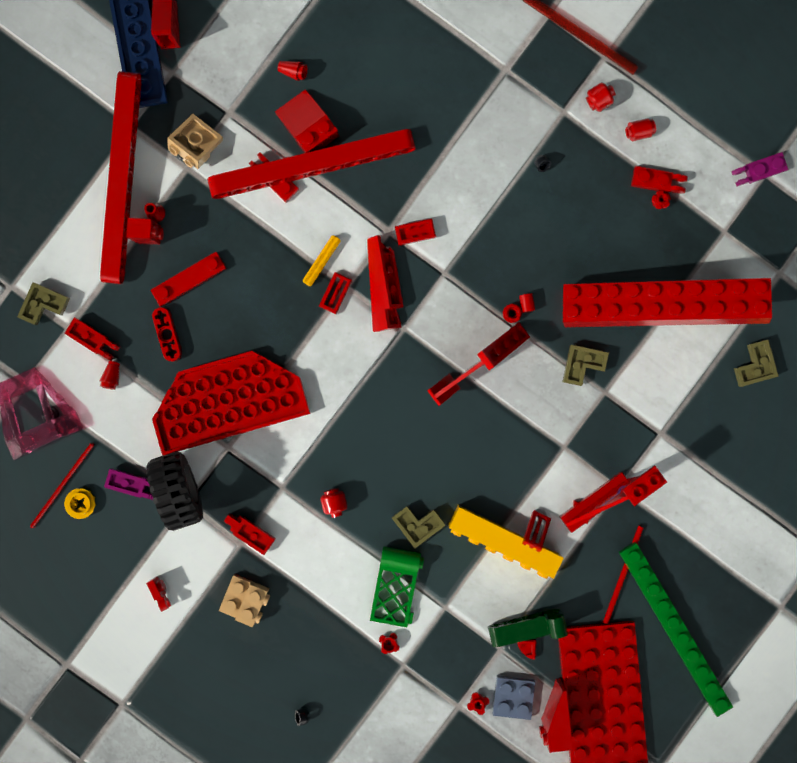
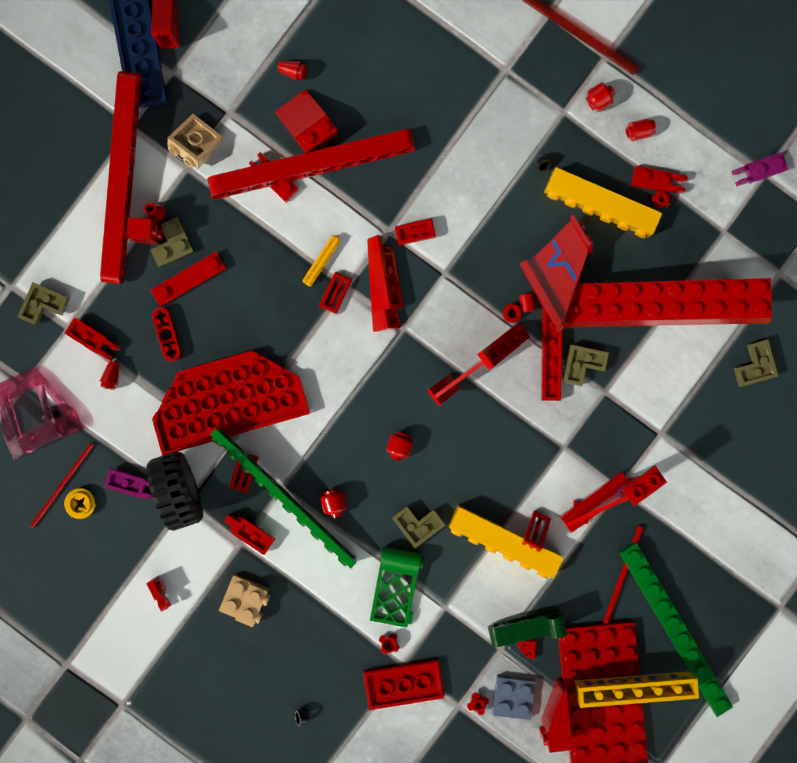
none -> olive plate [151,217,195,268]
none -> green plate [210,427,357,568]
none -> red tile [229,453,259,494]
none -> red tile [363,659,444,710]
none -> red head [386,431,414,461]
none -> red piece [520,215,594,333]
none -> red plate [541,306,562,401]
none -> yellow brick [544,167,662,238]
none -> yellow brick [575,671,699,708]

